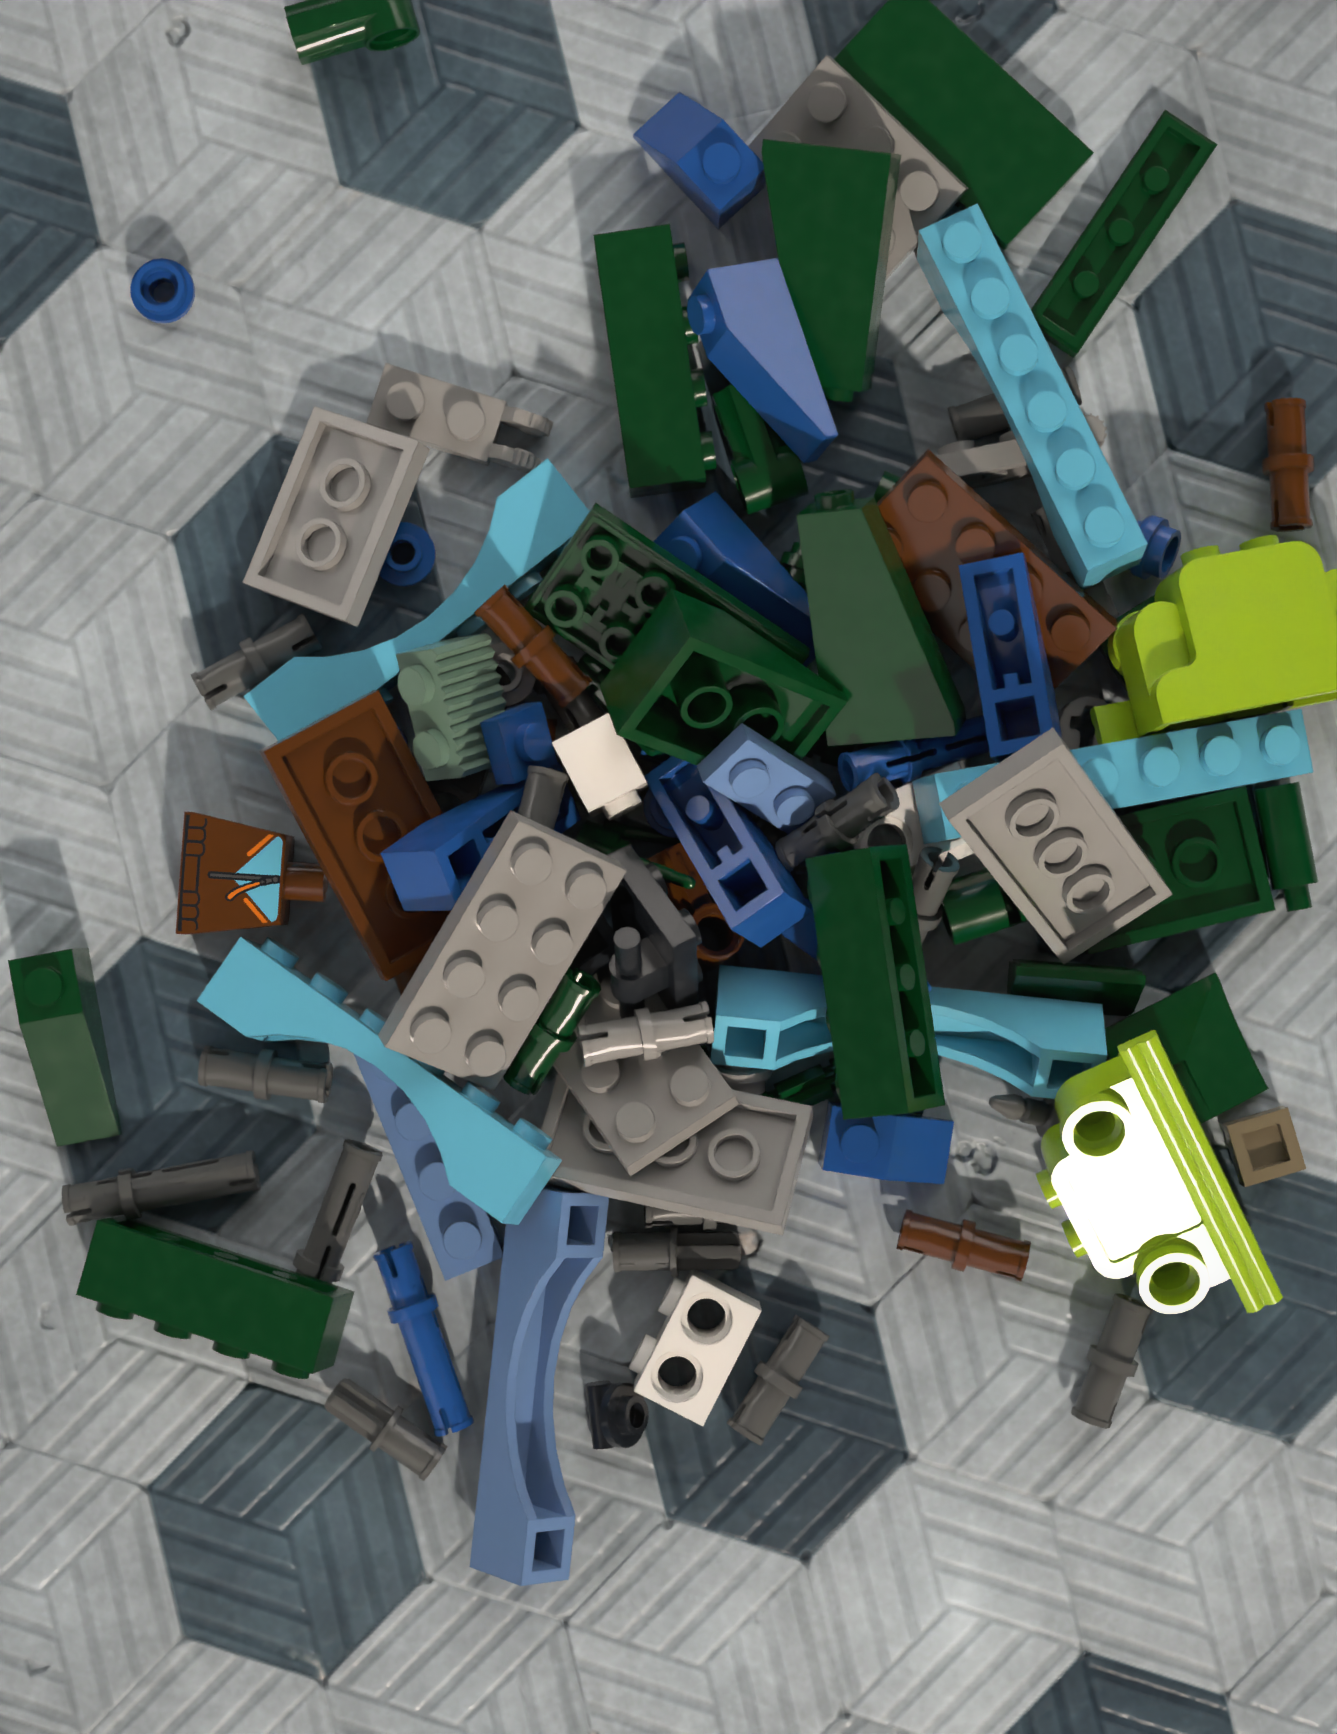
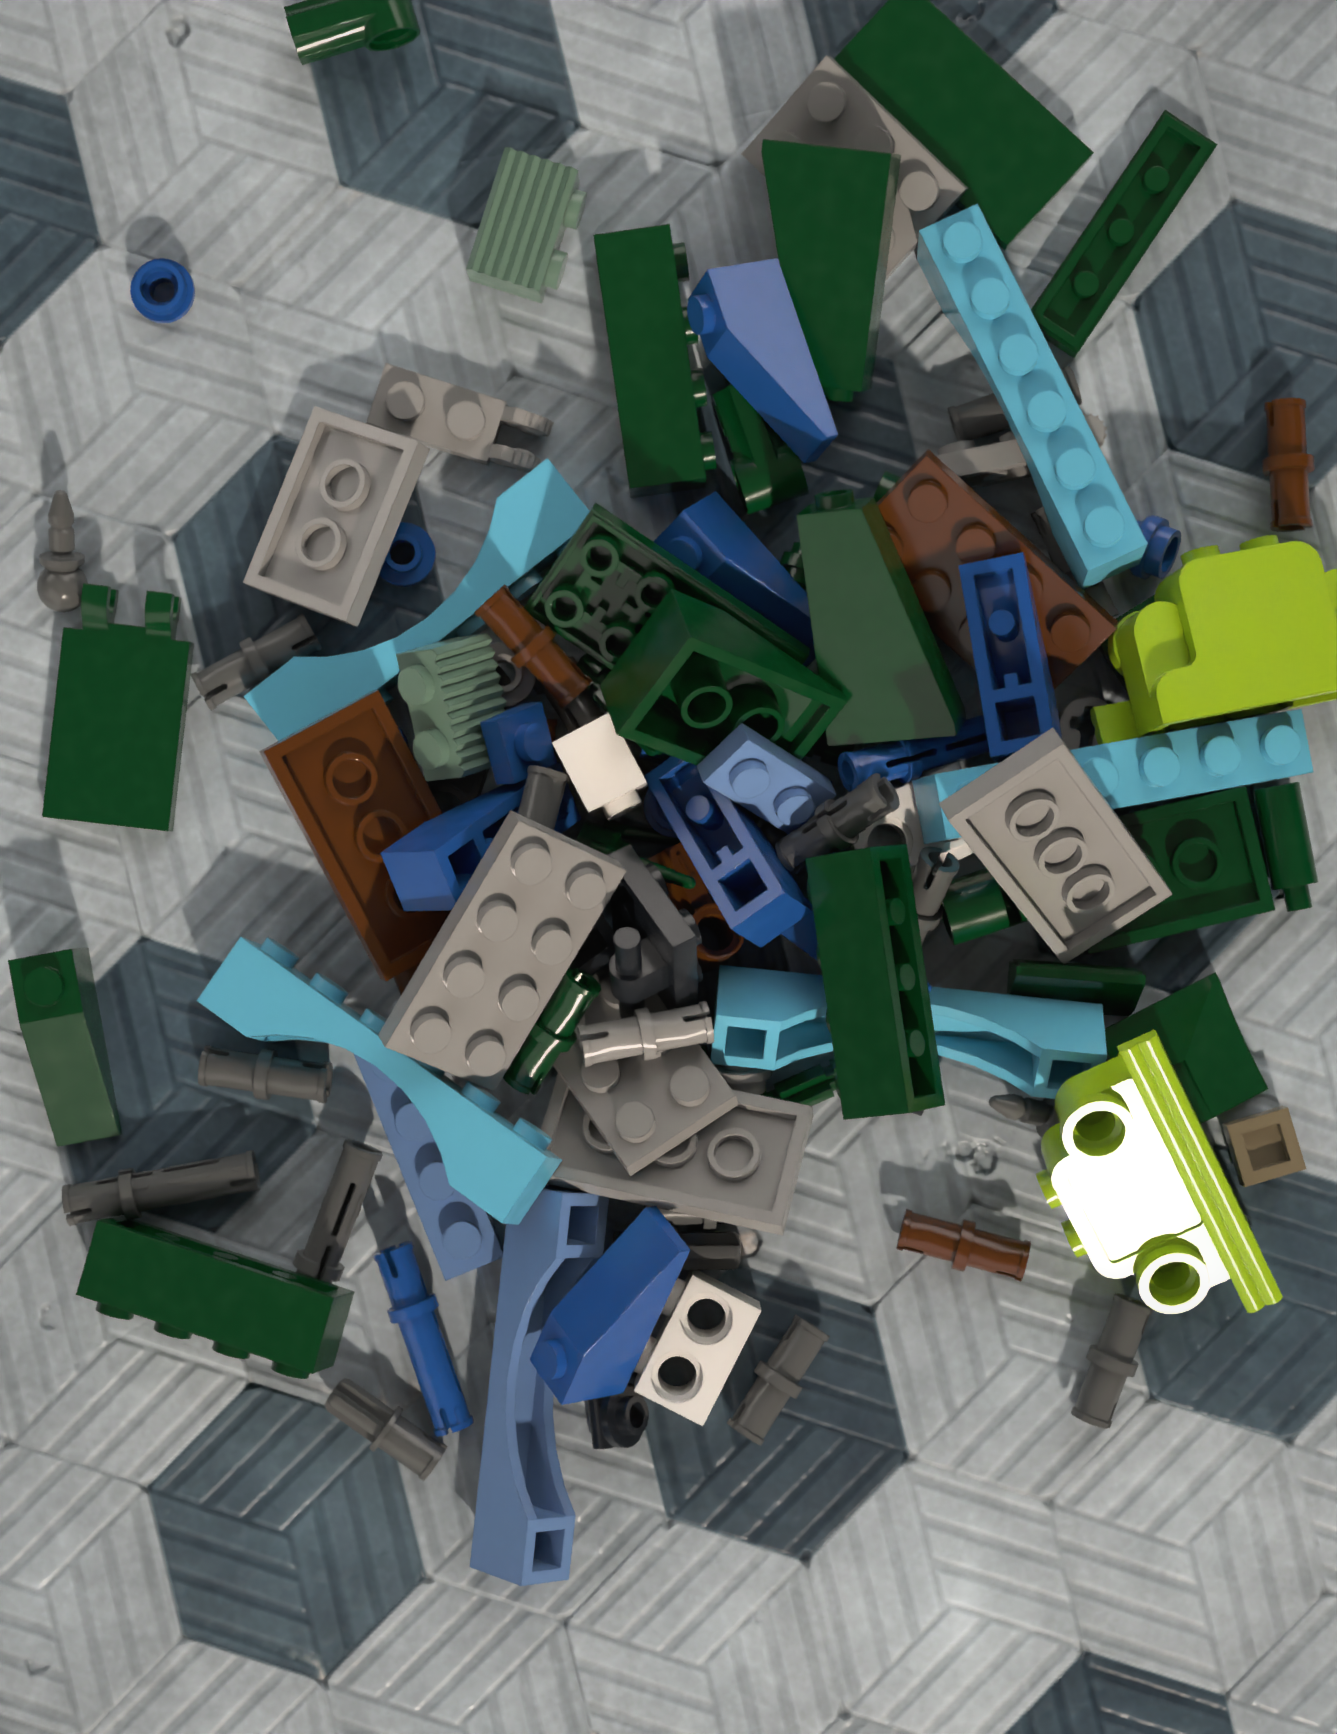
reddish brown torso [176,812,328,935] -> none
blue slope [633,92,766,230] -> none
blue slope [818,1101,954,1184] -> none
none -> dark grey bar [37,490,88,612]
none -> dark green tile [42,583,194,831]
none -> sand green brick [466,147,587,303]
none -> blue slope [529,1206,690,1405]

